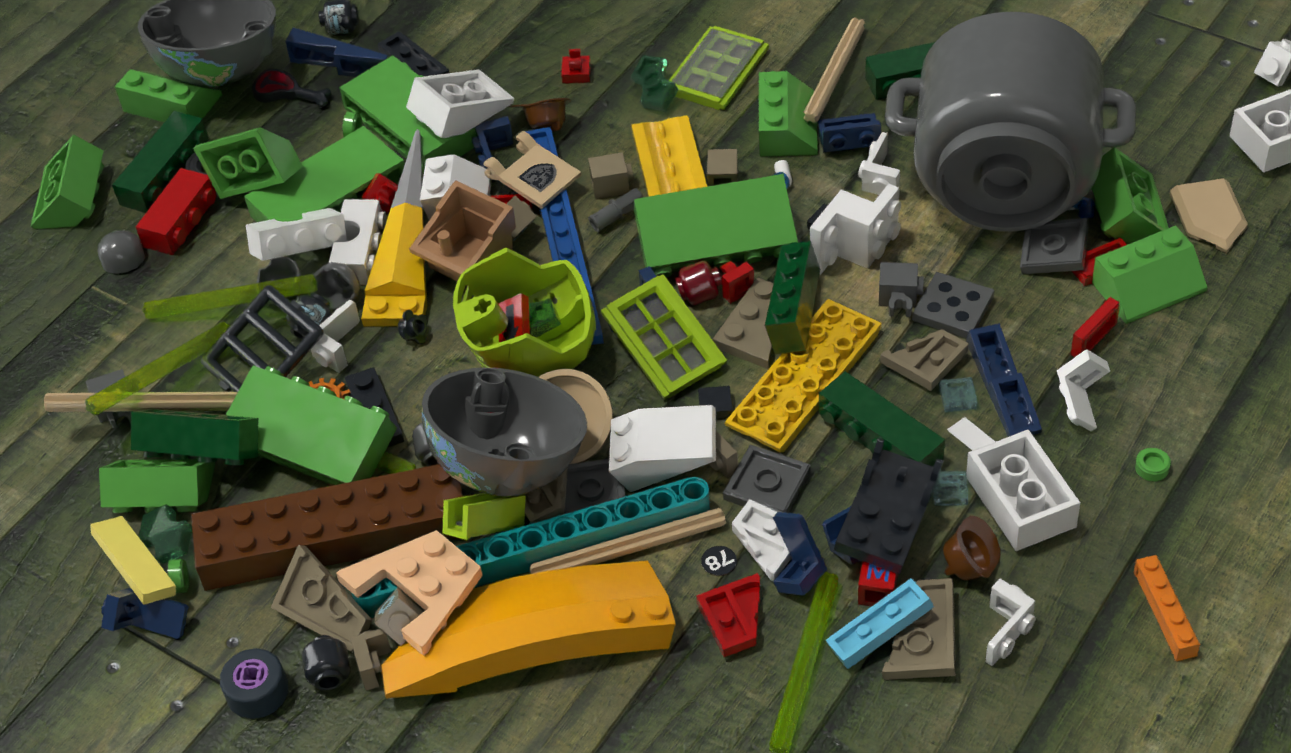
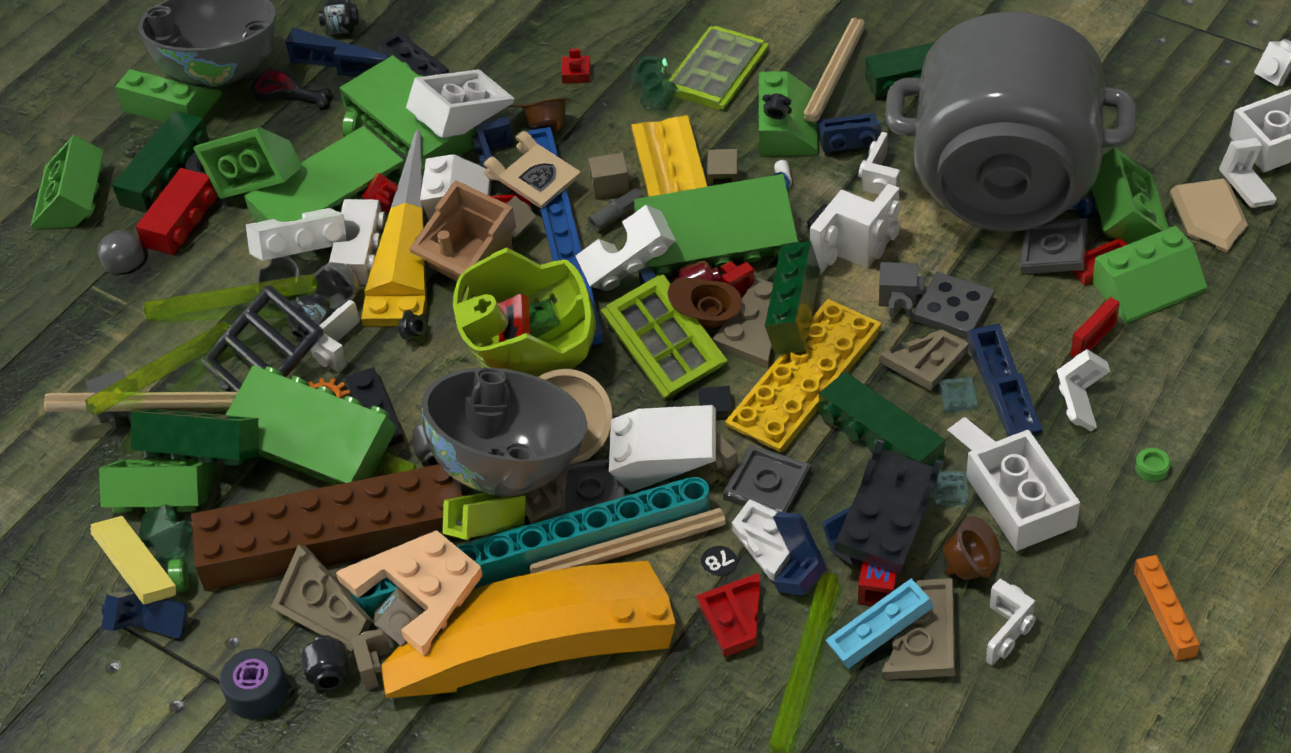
none -> white arch [576,205,676,291]
none -> reddish brown piece [667,278,742,329]
none -> black plate [762,93,792,120]
none -> white bracket [1219,138,1277,208]

